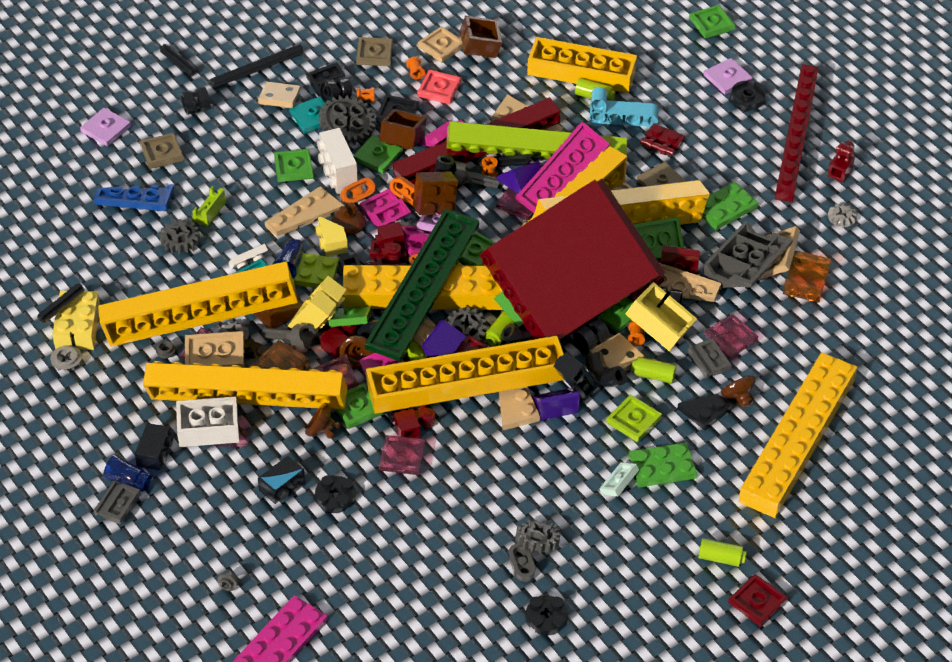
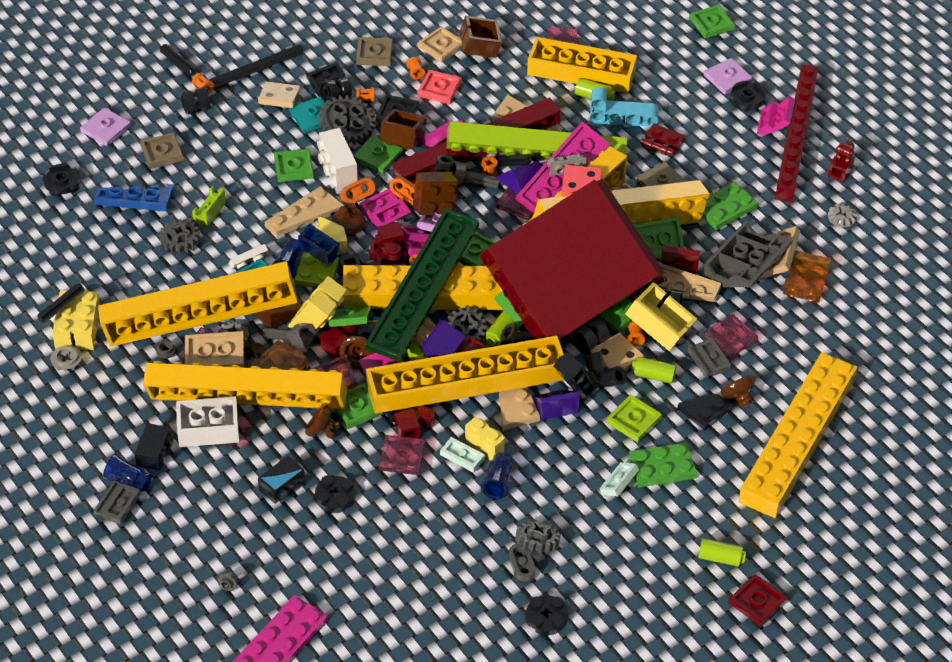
none -> black plate [43,164,80,196]
none -> orange bush [192,73,214,94]
none -> clear blue brick [298,223,340,267]
none -> light aqua plate [440,437,485,473]
none -> light yellow brick [465,417,505,461]
none -> clear blue plant [480,452,512,499]
none -> clear pink piece [545,27,578,44]
none -> light grey hinge [547,154,587,176]
none -> coral tile [562,165,601,196]
none -> dark pink slope [757,96,795,135]

